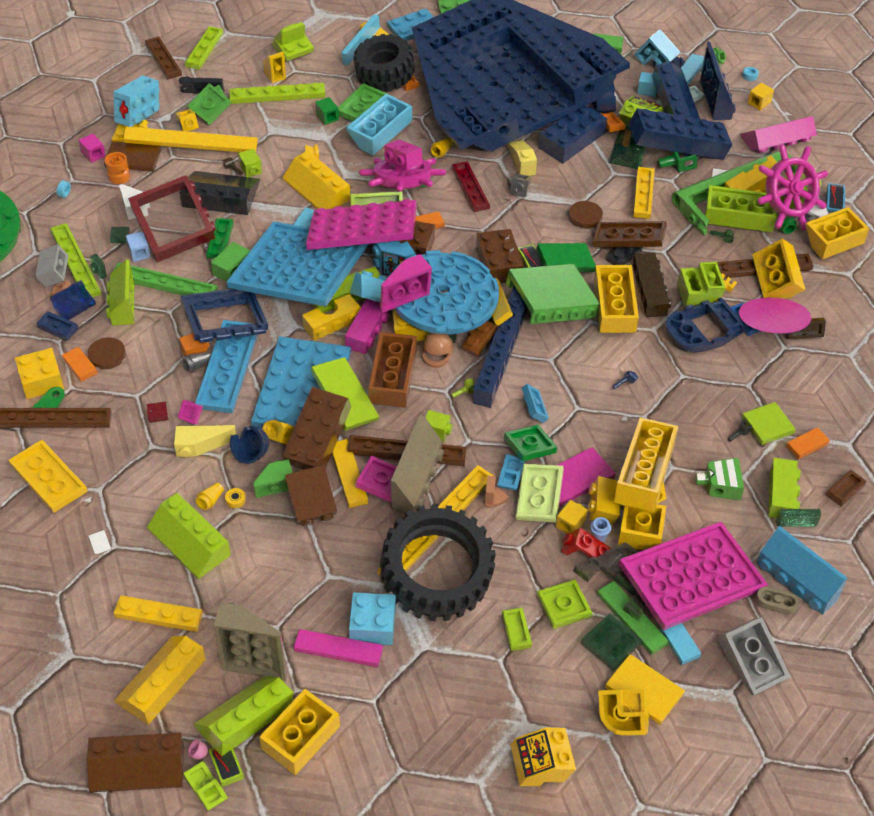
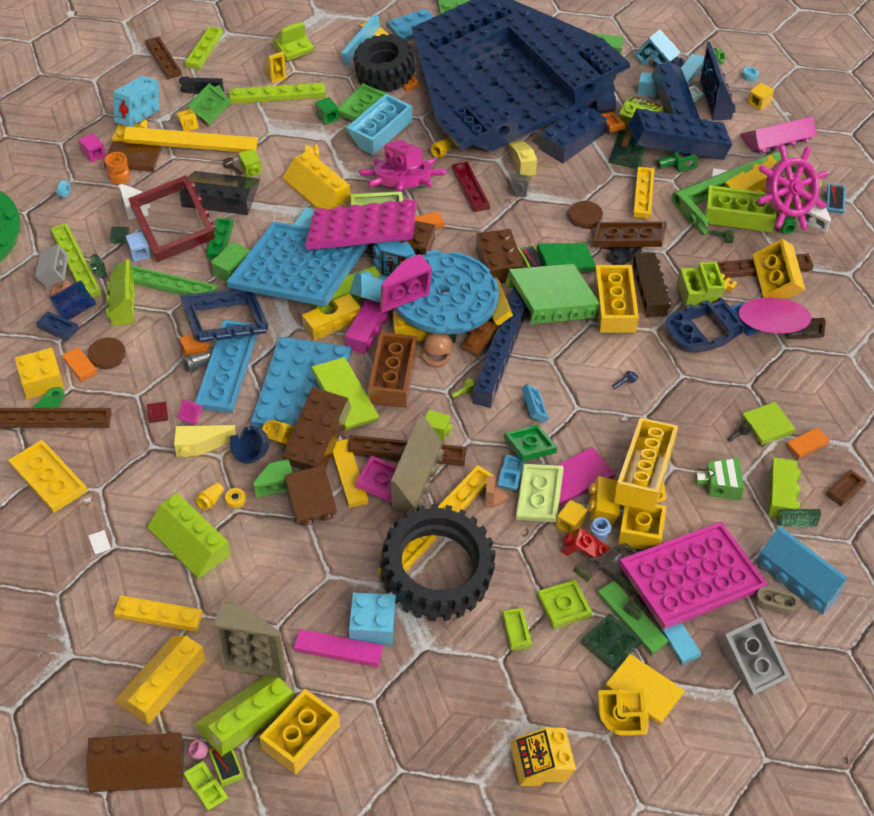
yellow slope [806,207,869,260] -> none

